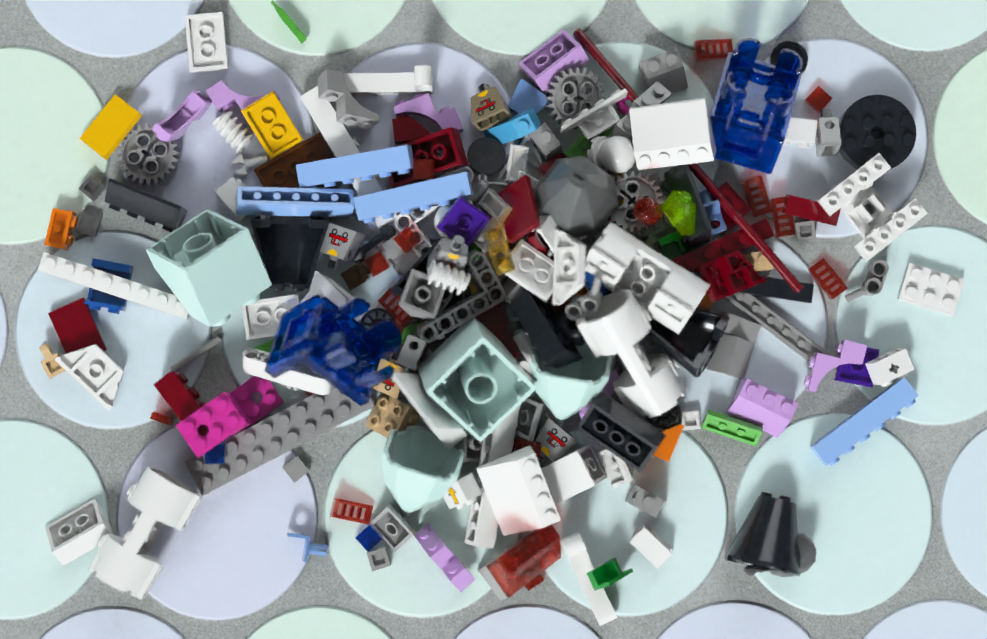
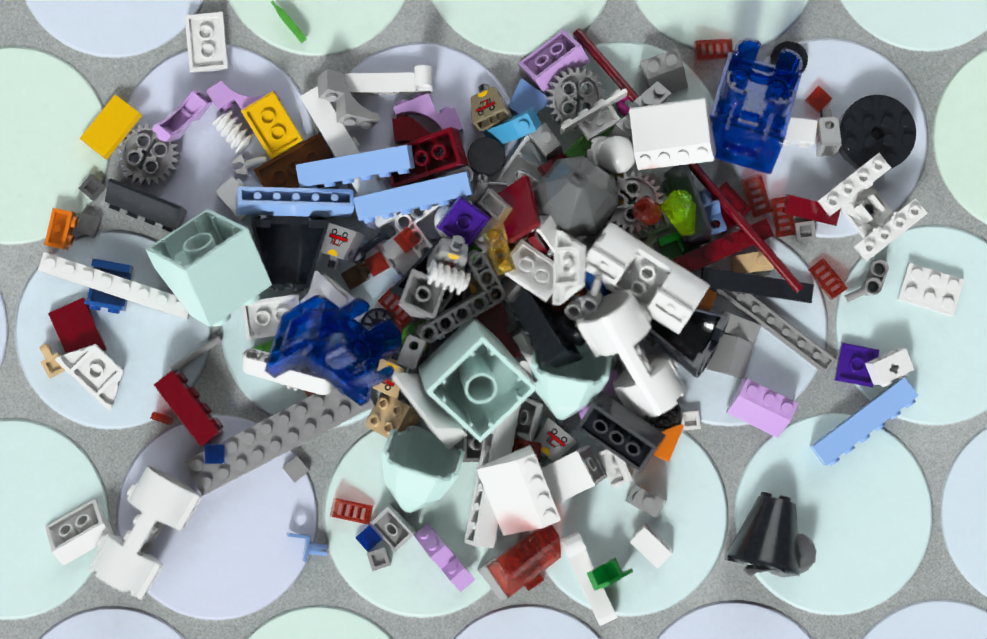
dark pink bracket [176,376,284,458] -> none
clear red tile [413,159,435,179] -> none
white brick [443,473,482,510] -> none
white tile [505,144,529,183] -> none
dark red slope [697,250,766,303] -> none
bright green plate [701,409,763,446] -> none
lavender arch [804,340,867,392] -> none

